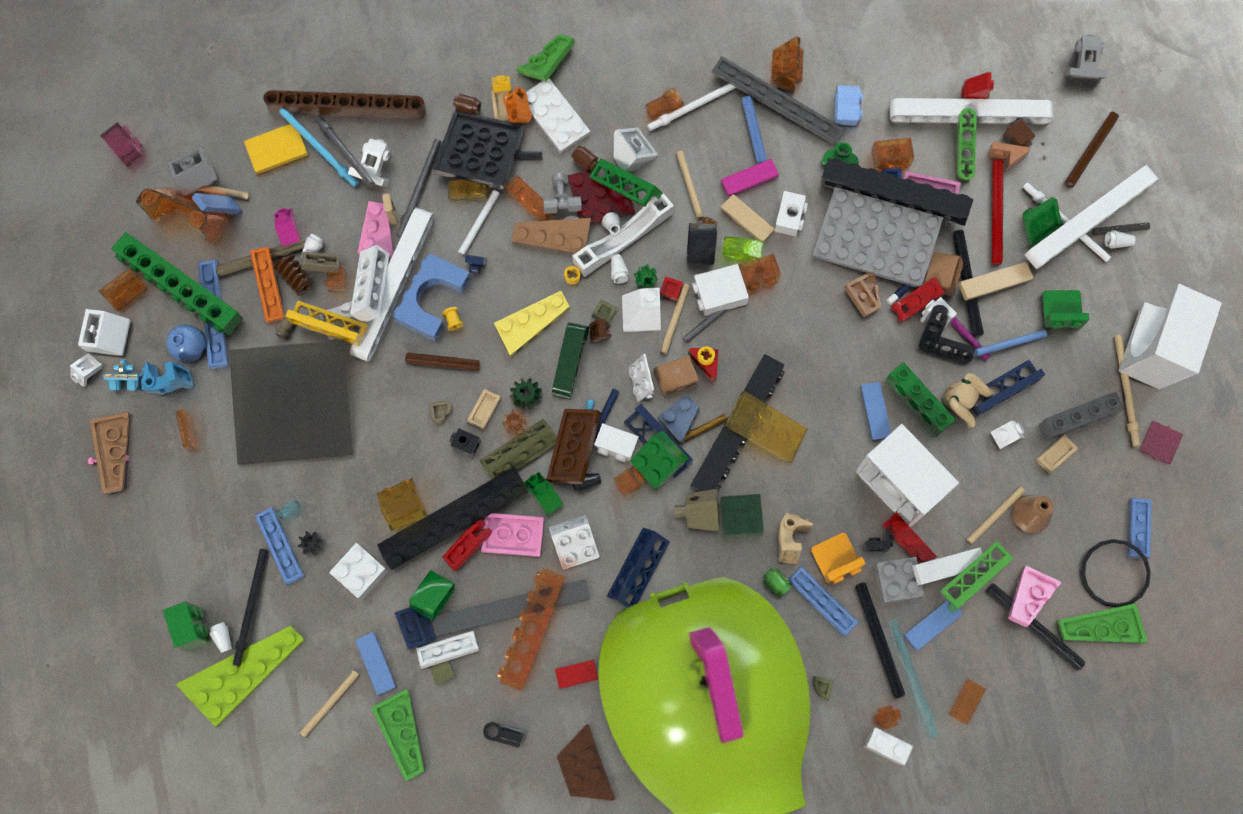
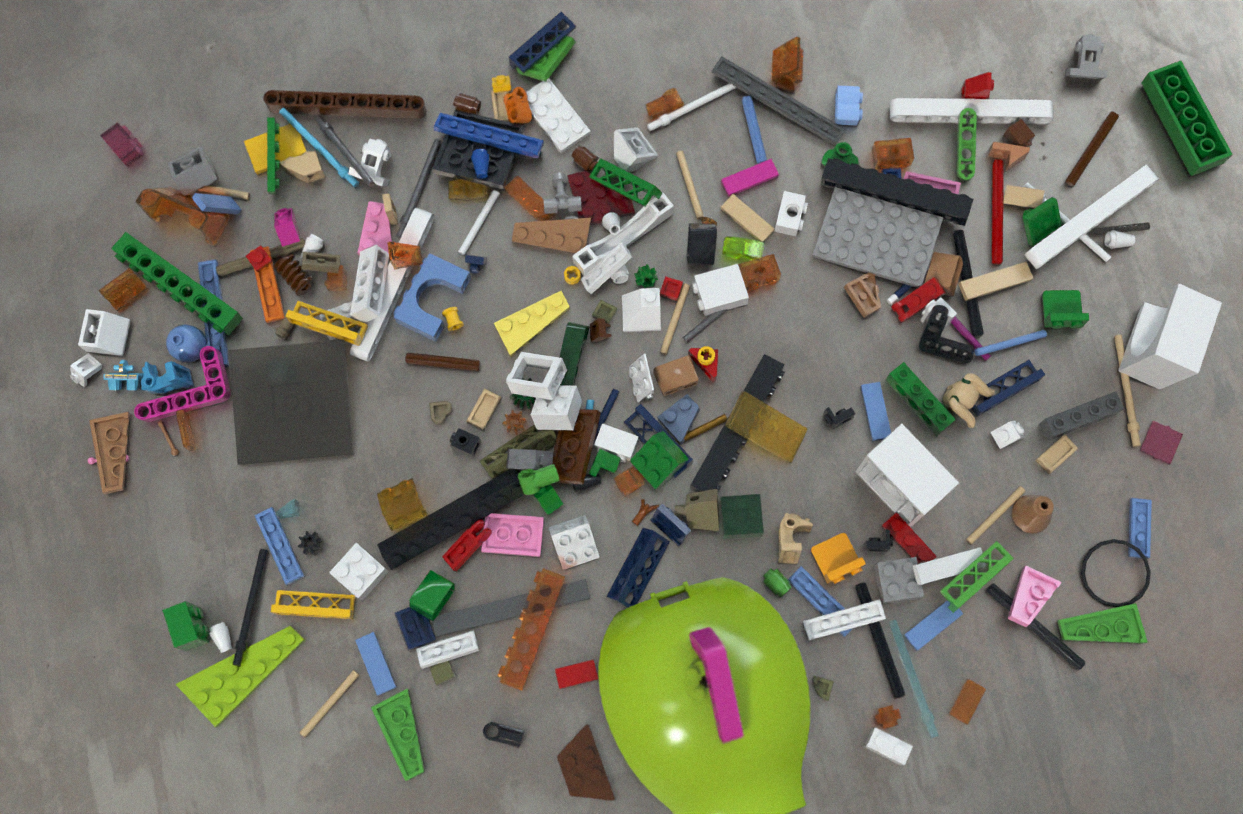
none -> dark pink beam [134,346,231,422]
none -> medium nougat hinge [157,420,179,456]
none -> red plate [246,245,273,272]
none -> green wing [267,117,280,195]
none -> yellow fence [271,590,356,619]
none -> tan slope [280,151,325,183]
none -> clear orange slope [387,241,423,270]
none -> blue tile [434,113,544,159]
none -> blue cone [471,149,489,178]
none -> white window [506,352,567,400]
none -> flat silver slope [506,449,553,471]
none -> dark blue fence [509,11,576,74]
none -> bright green piece [518,464,560,495]
none -> white brick [531,385,582,430]
none -> white plate [581,242,632,294]
none -> green panel [589,449,621,477]
none -> dark orange bar [632,499,659,526]
none -> dark blue plate [650,504,691,547]
none -> white tile [803,600,886,641]
none -> black bracket [823,407,855,429]
none -> tan tile [1003,185,1045,208]
none -> green brick [1141,60,1233,176]

